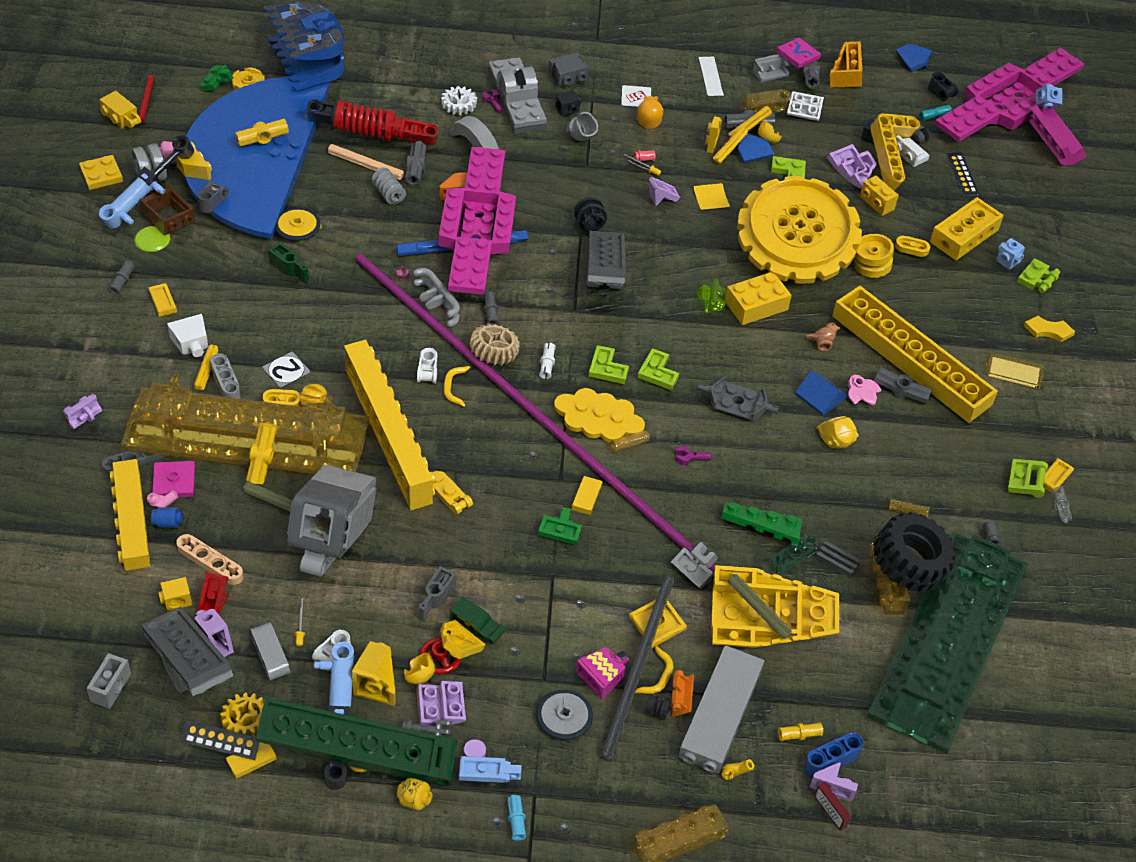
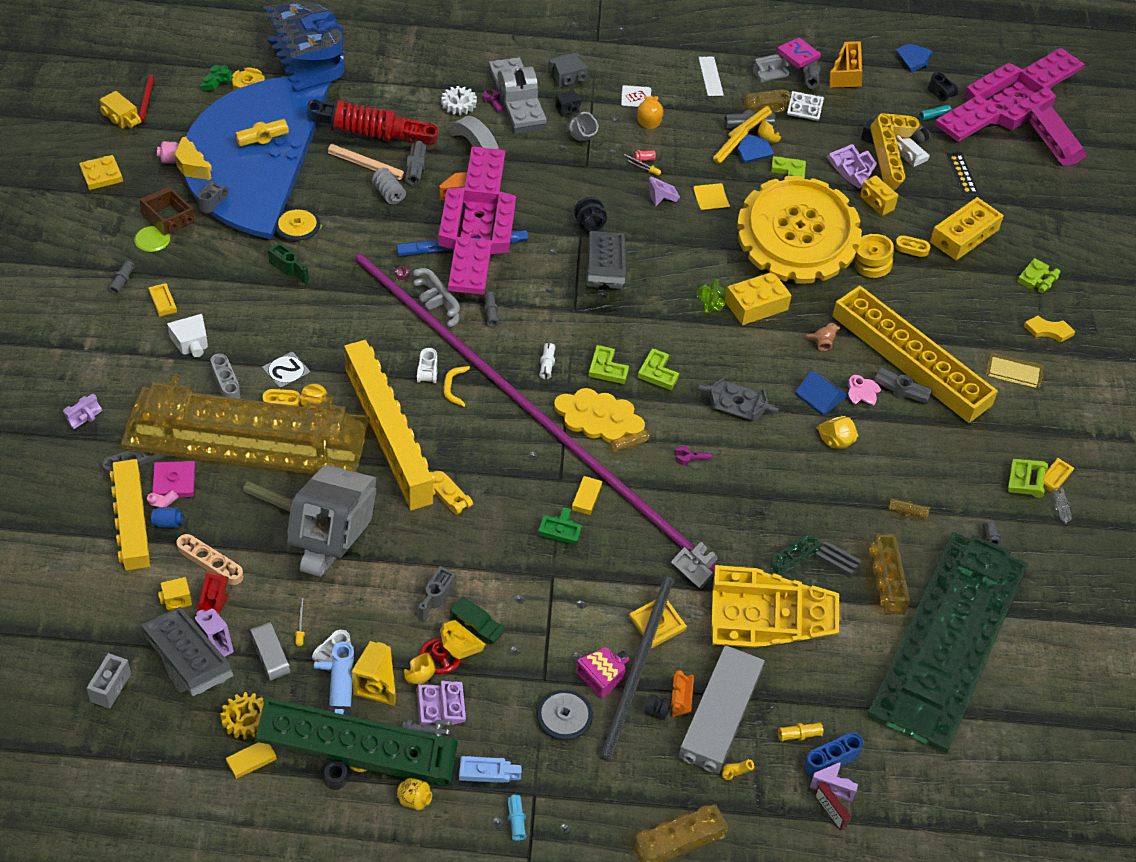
light blue piece [99,135,194,229] -> none
light grey wheel [132,143,167,181] -> none
black sticker [179,720,260,760] -> none
yellow axle [194,344,219,391] -> none
yellow piece [246,422,278,485] -> none
lavender tile [464,739,486,757] -> none
tan gear [470,323,520,366] -> none
yellow animal [635,646,673,694] -> none
yellow plate [705,116,722,153] -> none
green wing [721,502,802,546] -> none
olive axle [728,574,792,639] -> none
black tyre [873,512,956,592] -> none
light blue brick [996,238,1025,270] -> none
light blue brick [1036,84,1062,109] -> none

